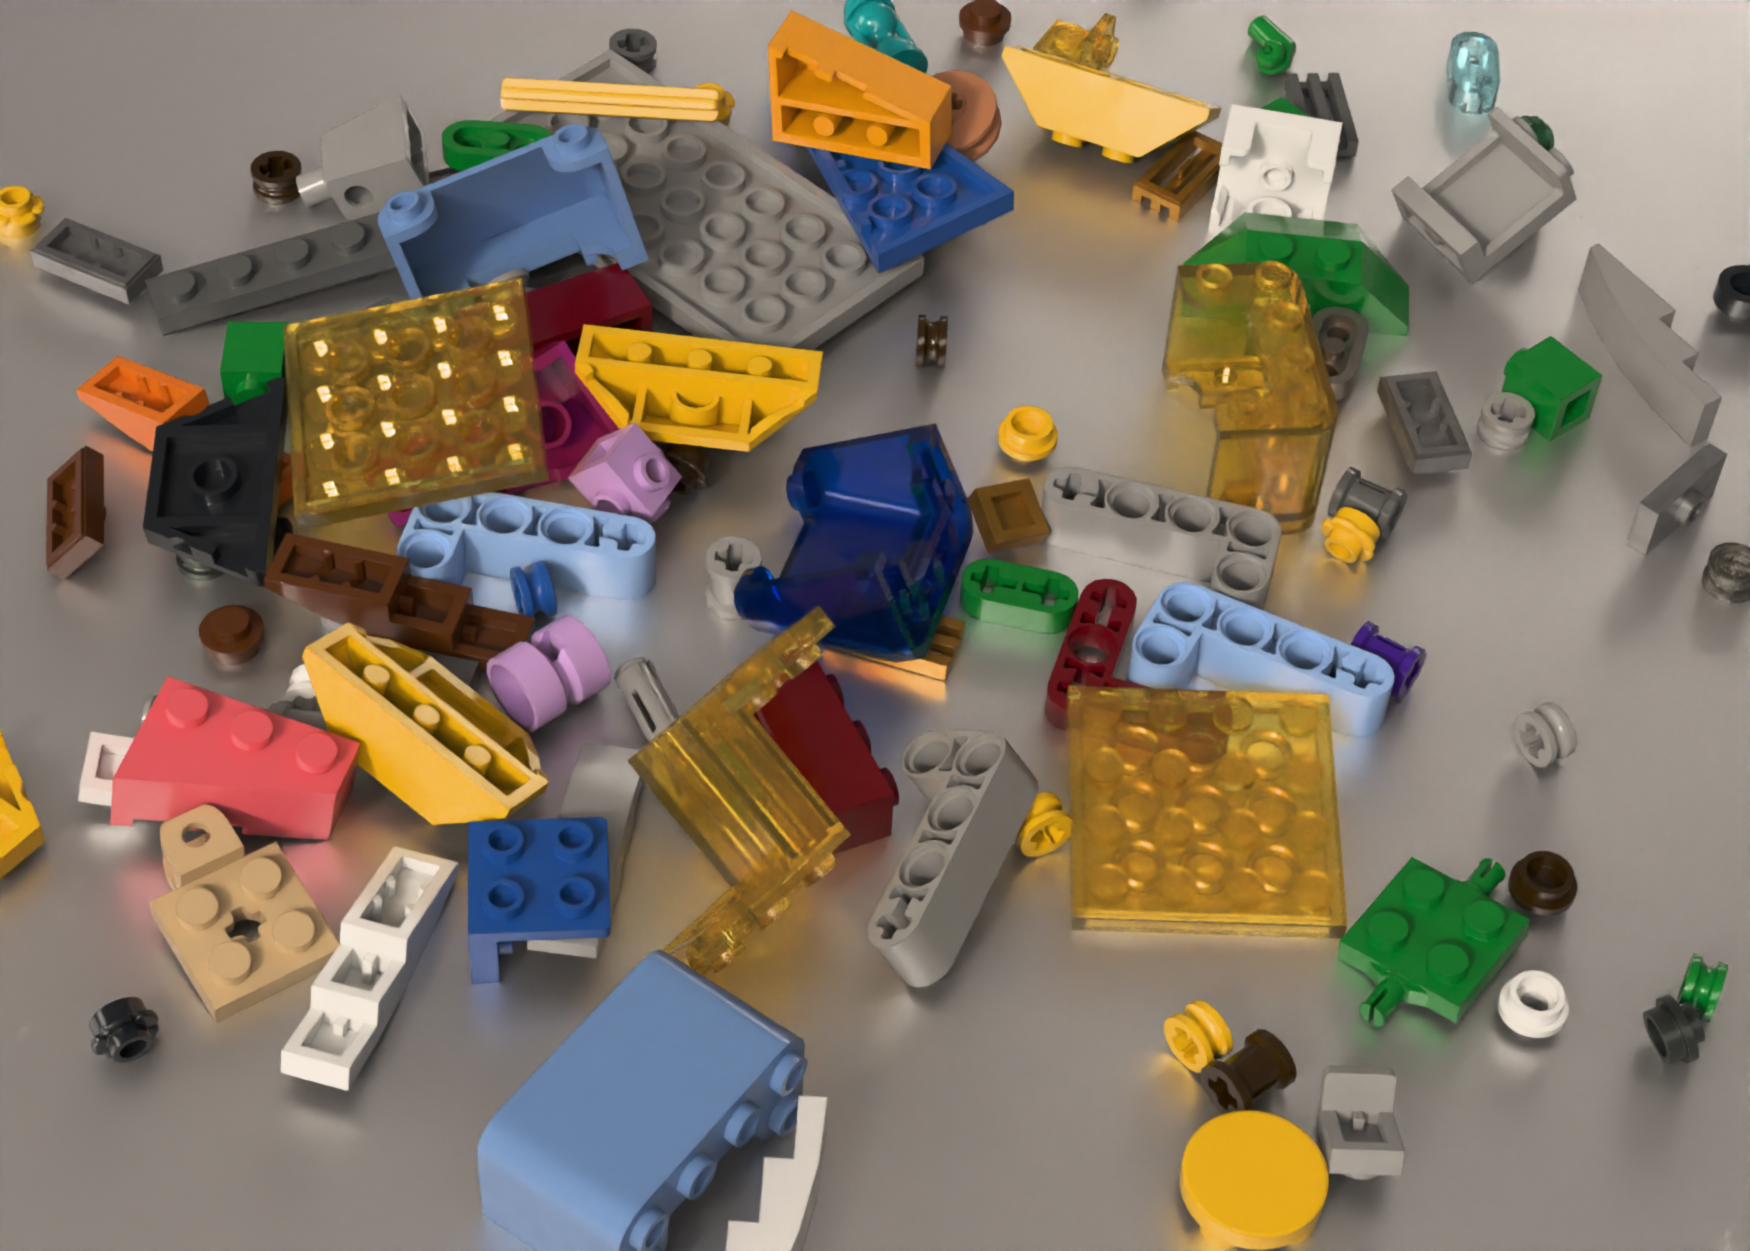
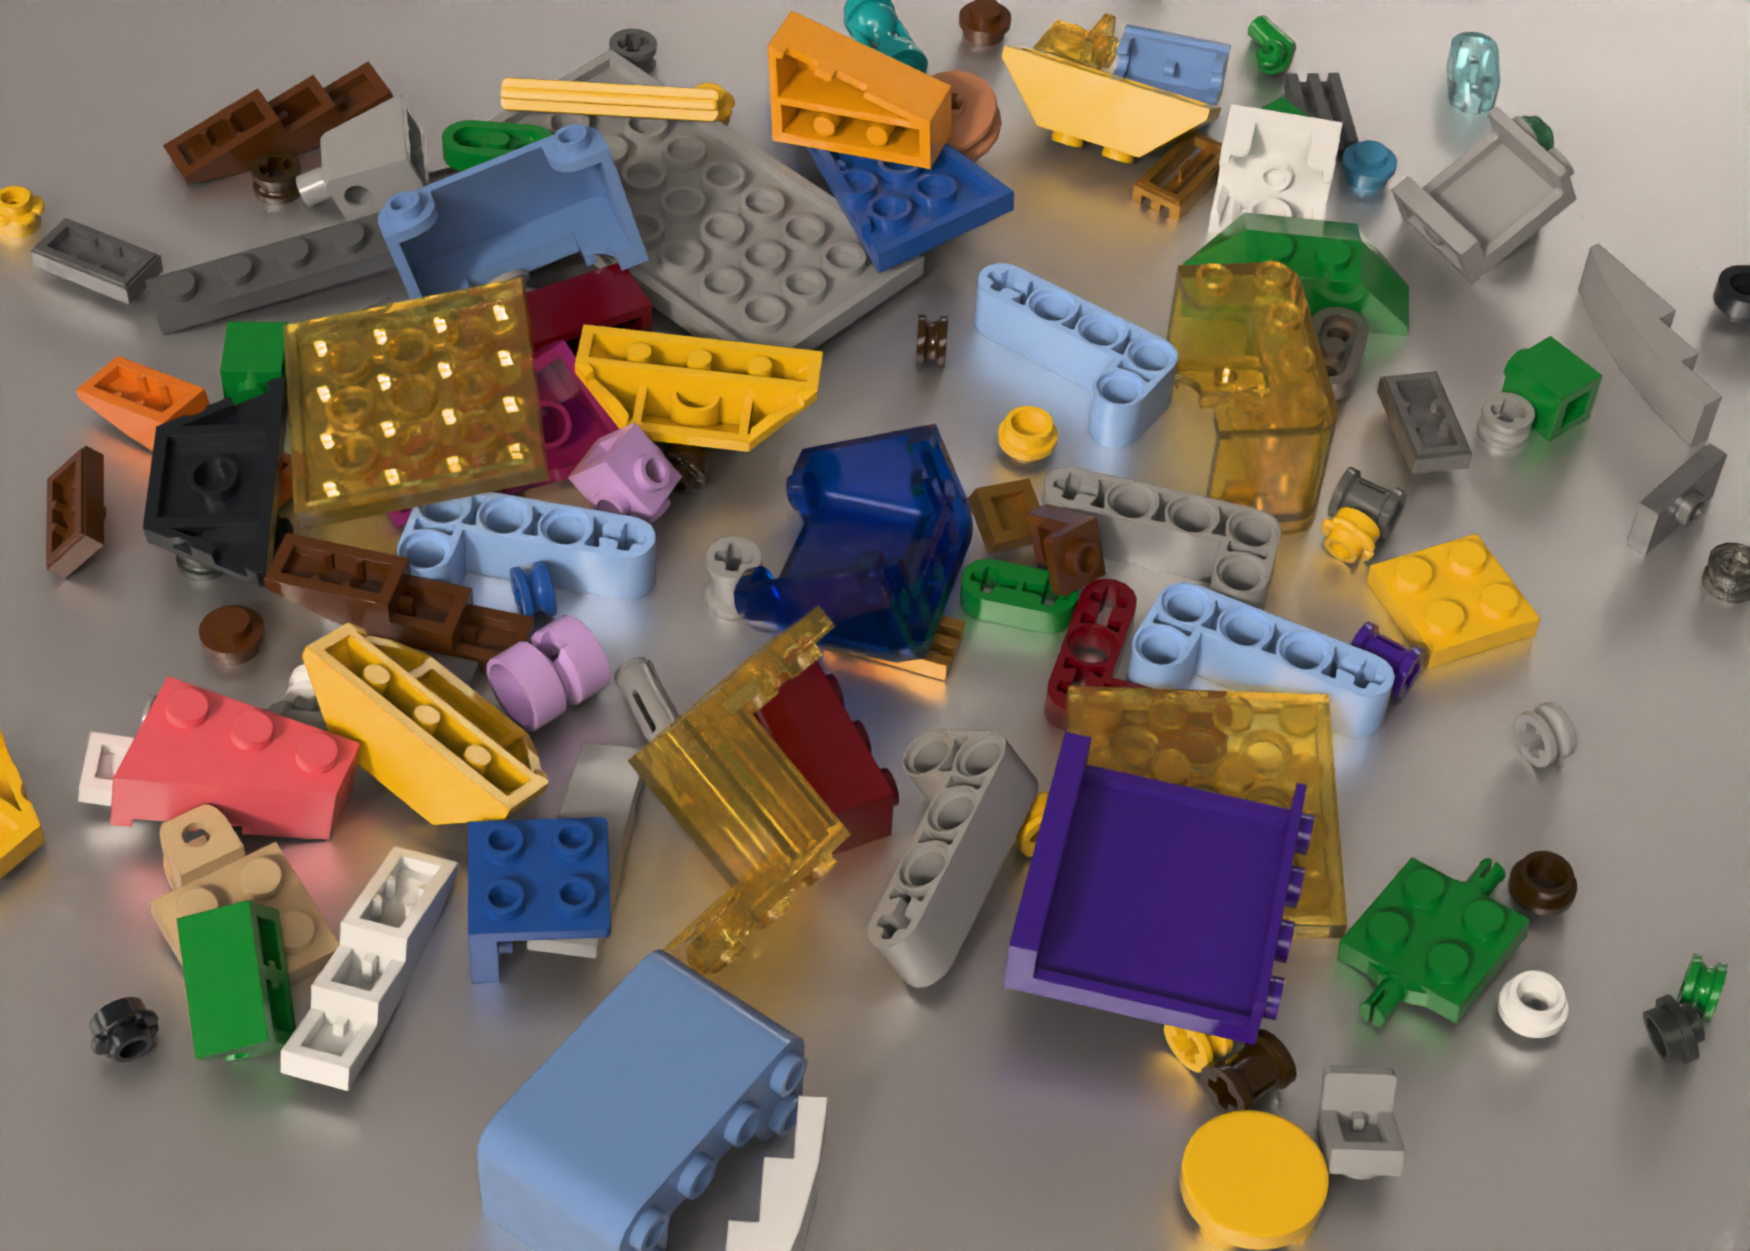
none -> reddish brown slope [163,61,394,185]
none -> green hinge [176,900,296,1063]
none -> light blue beam [974,263,1178,448]
none -> dark purple panel [1003,732,1315,1045]
none -> reddish brown bracket [1027,504,1106,596]
none -> medium blue hinge [1113,24,1231,106]
none -> dark azure plate [1341,140,1397,190]
none -> yellow plate [1366,533,1540,669]

